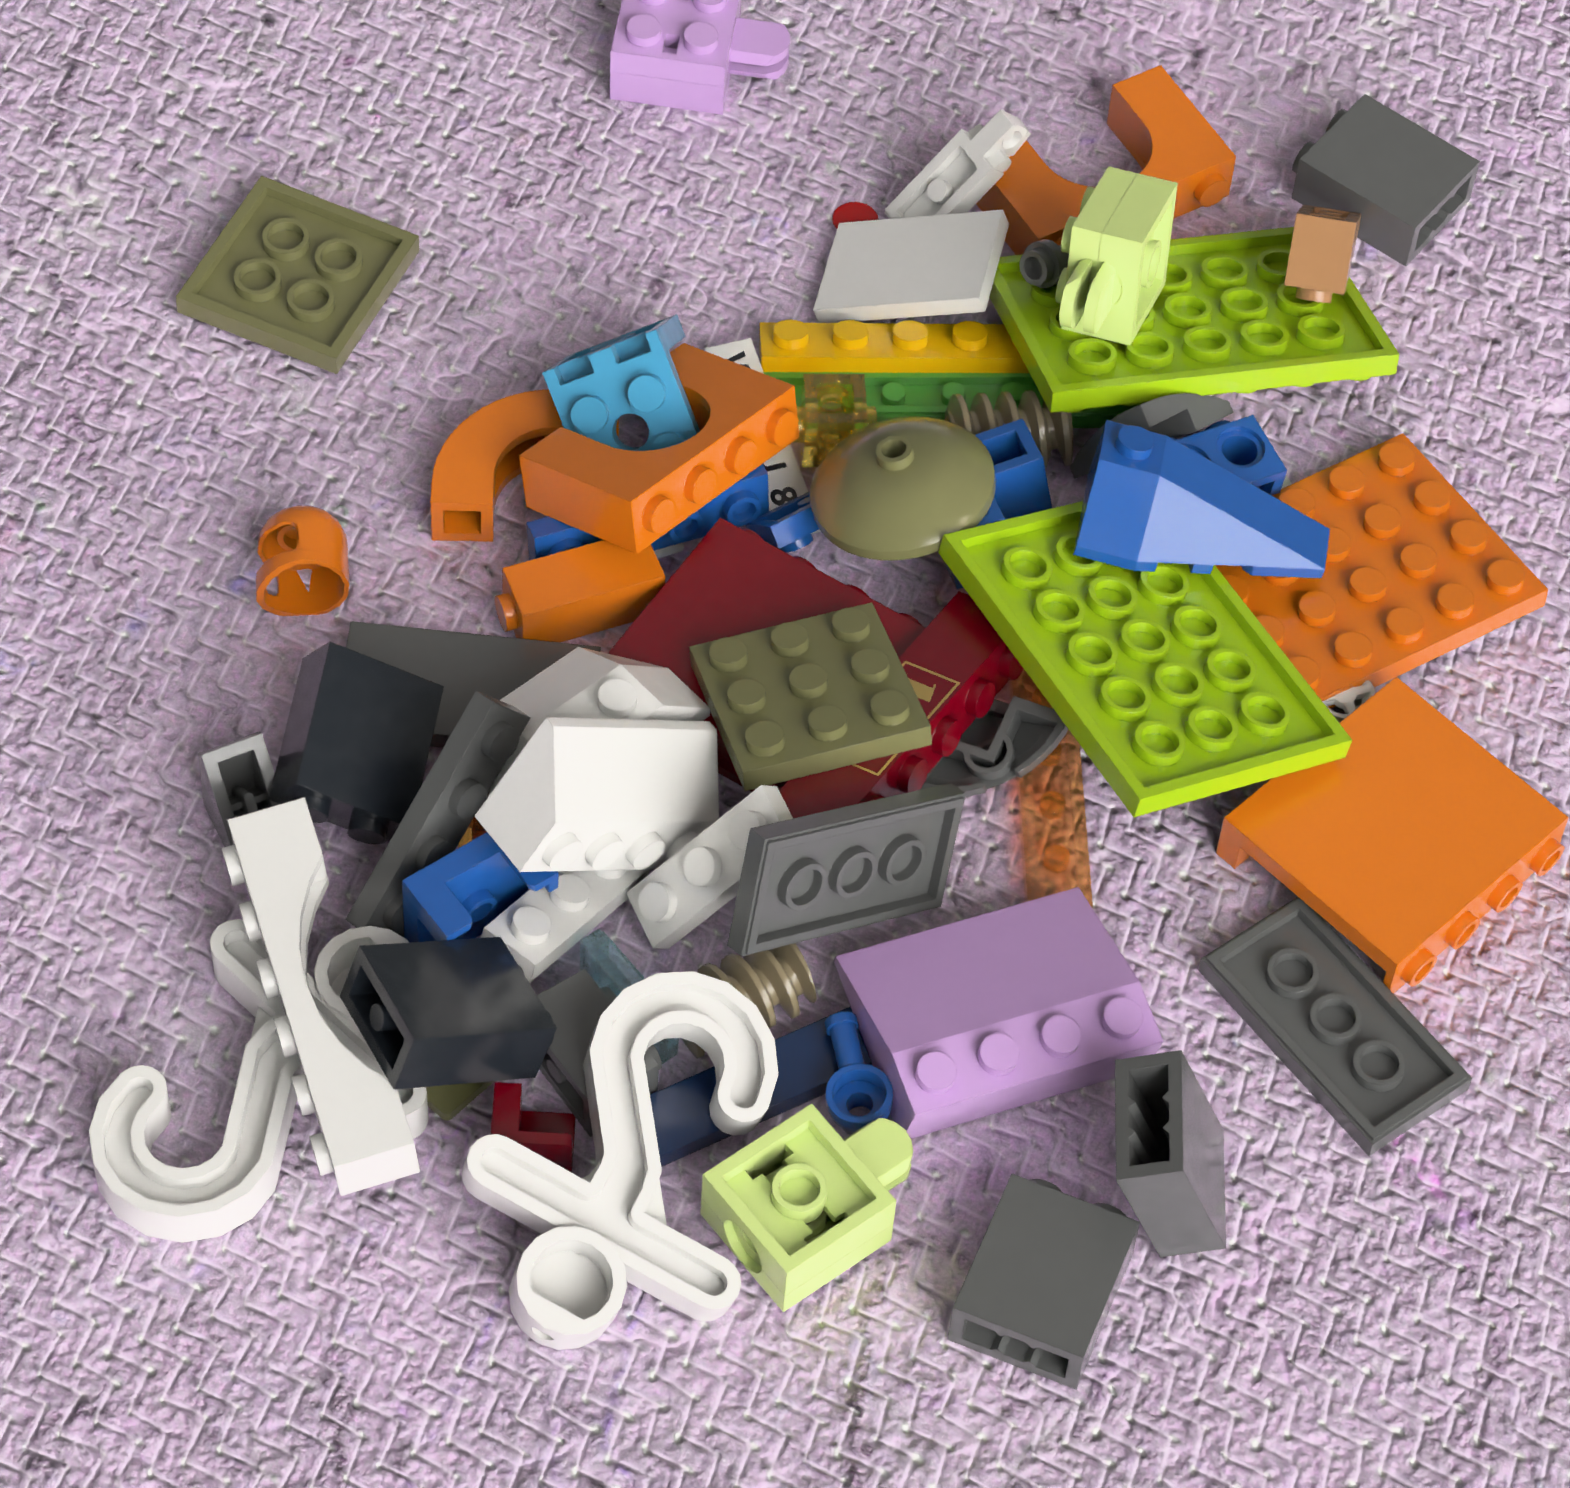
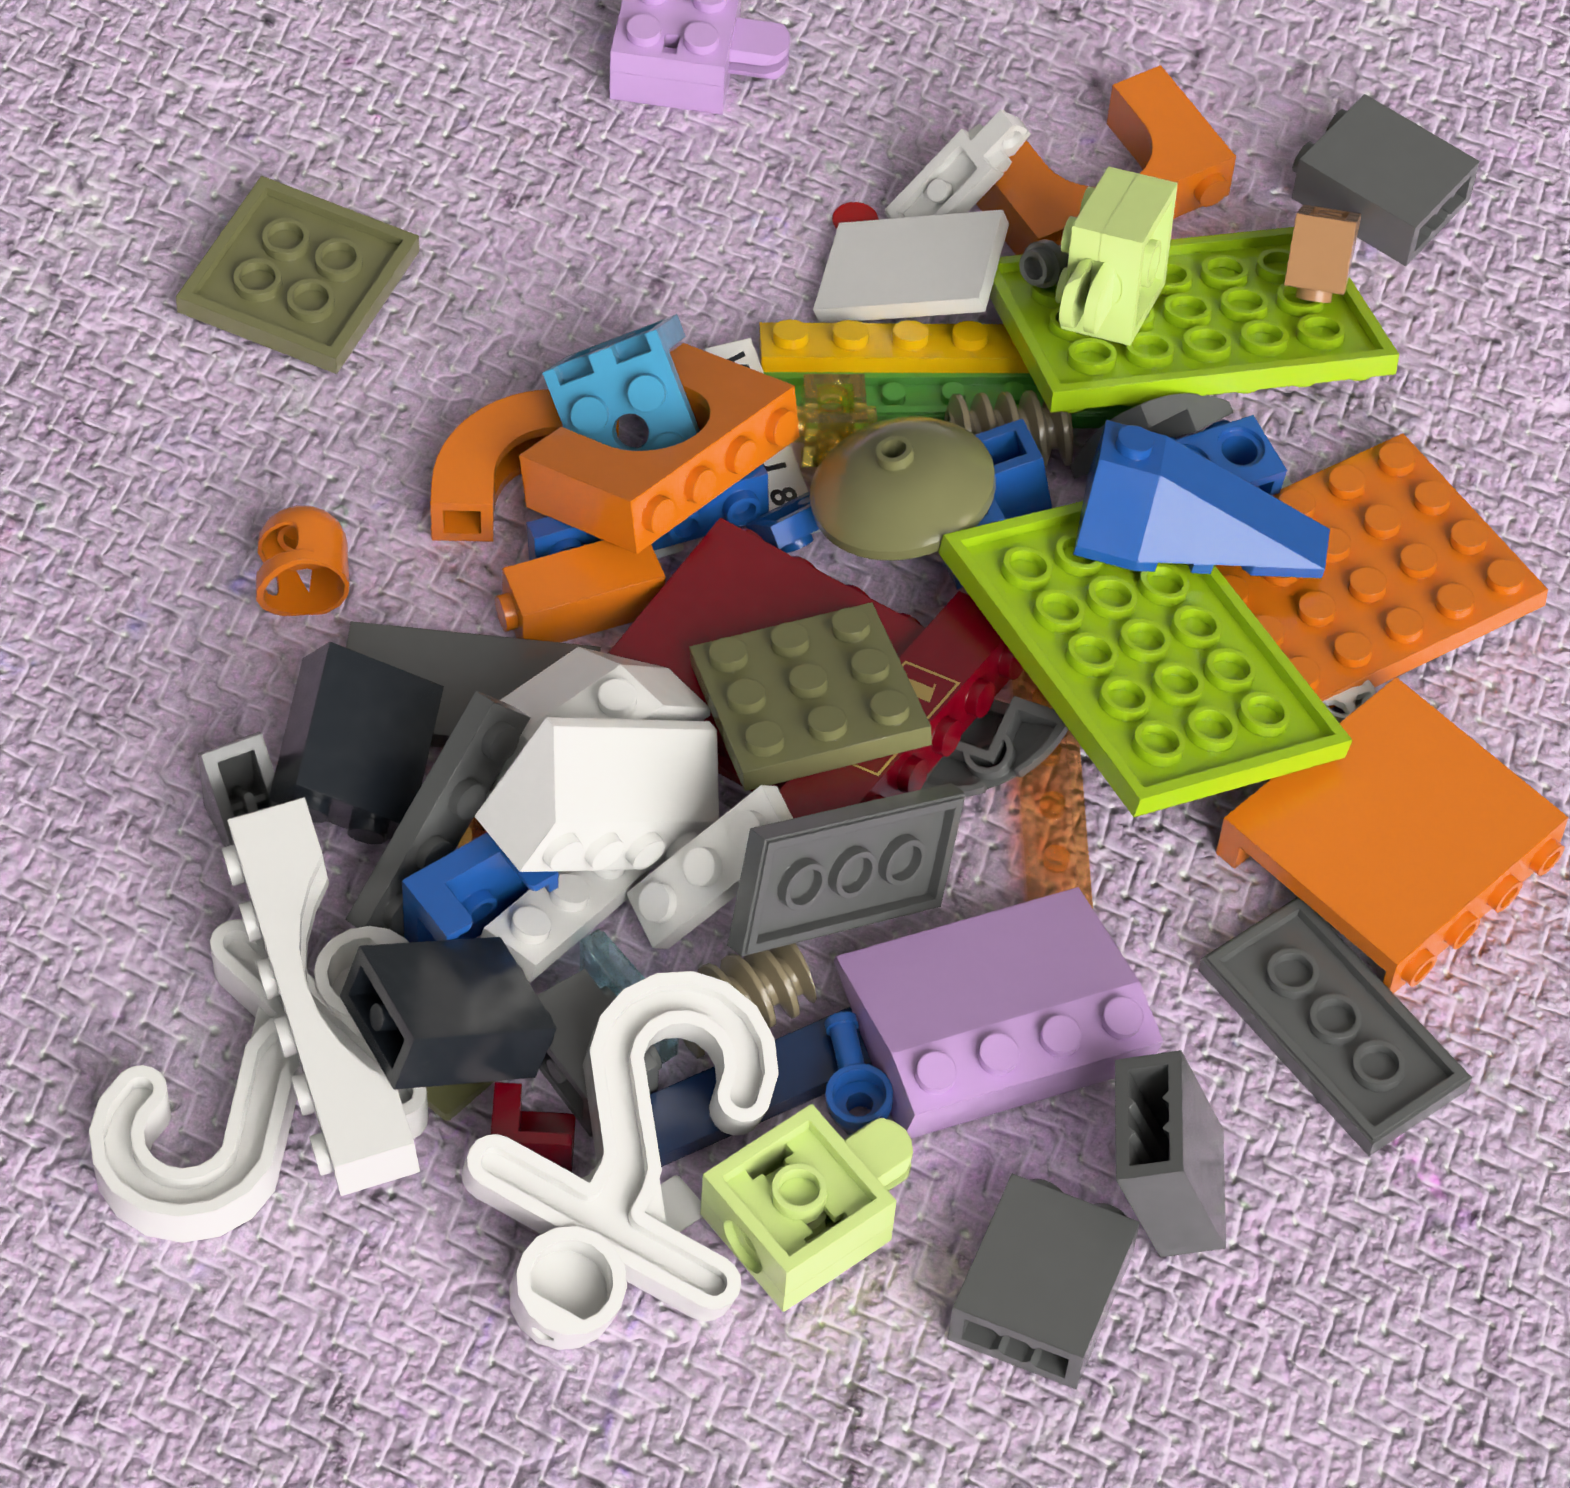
none -> white sticker [660,1175,702,1232]

